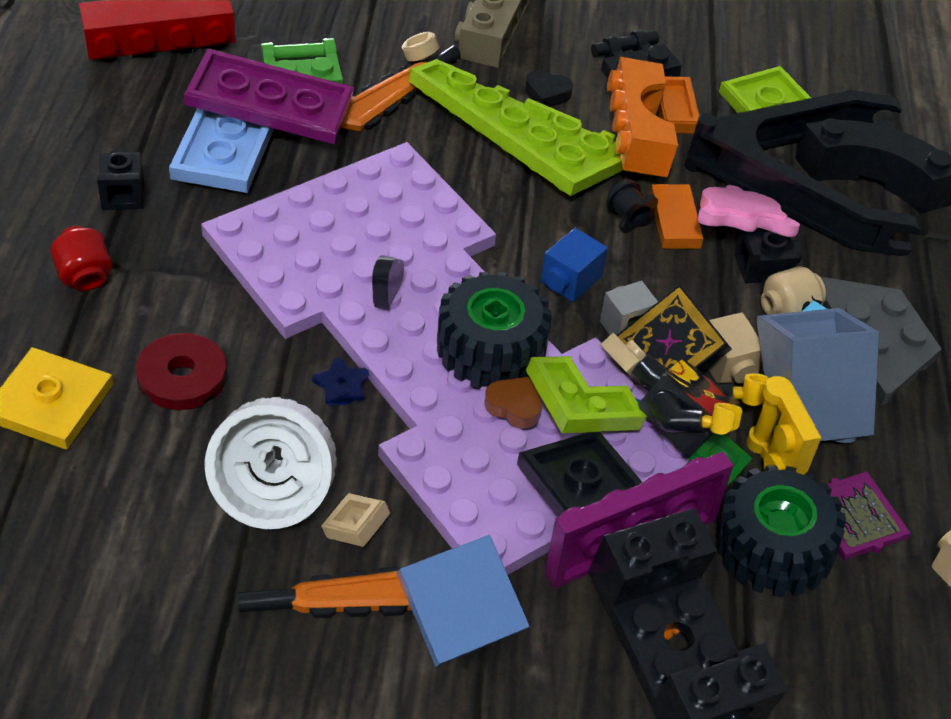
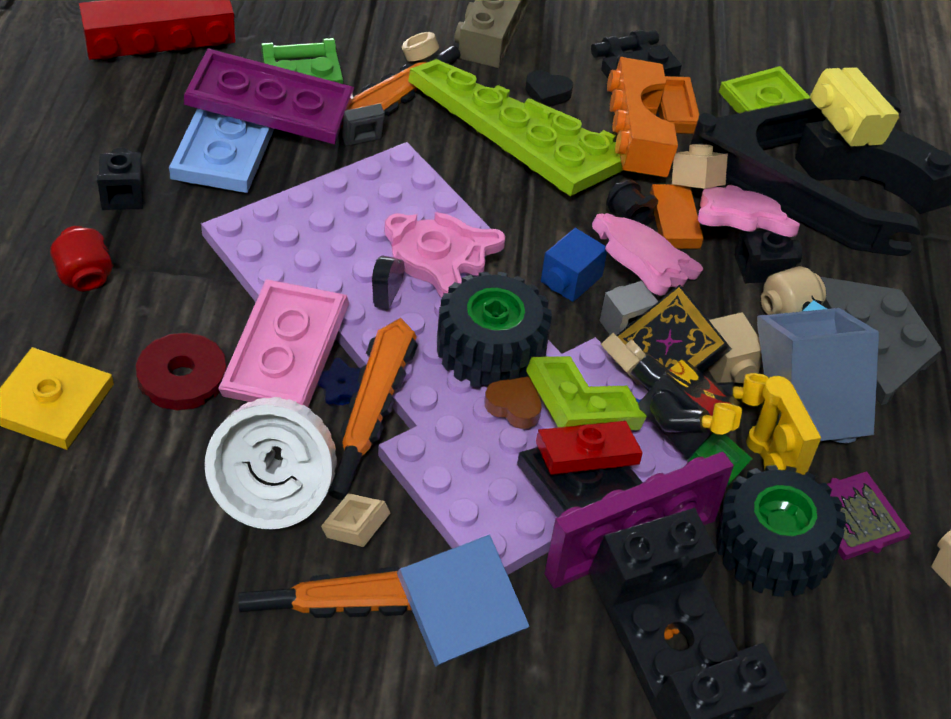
none -> bright pink tile [218,279,349,407]
none -> orange sword [328,318,418,500]
none -> dark grey tile [341,104,385,145]
none -> bright pink tile [384,212,505,298]
none -> red plate [536,421,643,475]
none -> bright pink tile [592,213,703,296]
none -> tan plate [672,144,728,189]
none -> light yellow brick [810,68,899,147]

